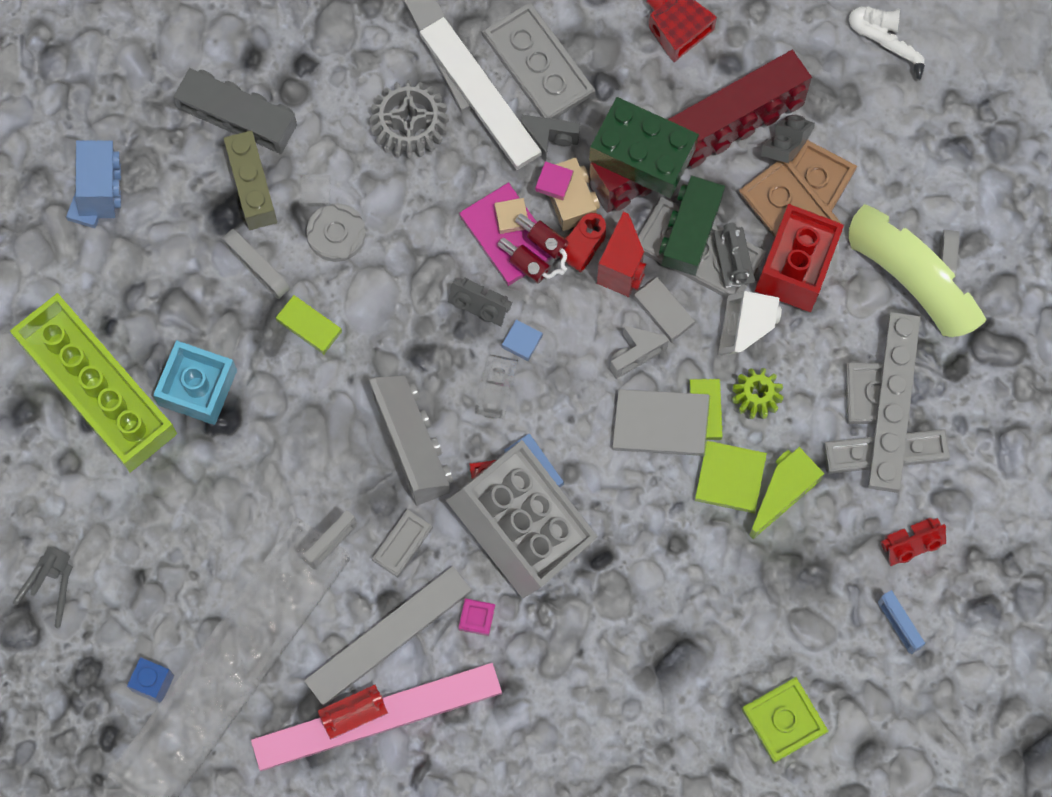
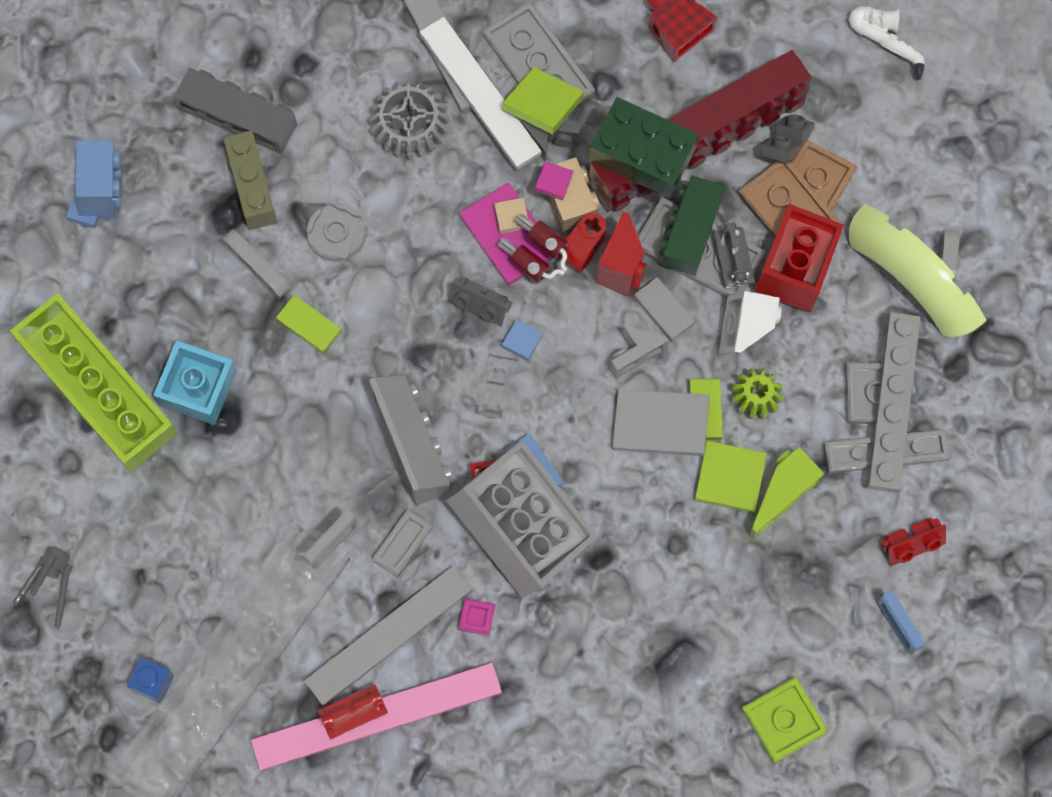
none -> lime tile [502,67,584,135]

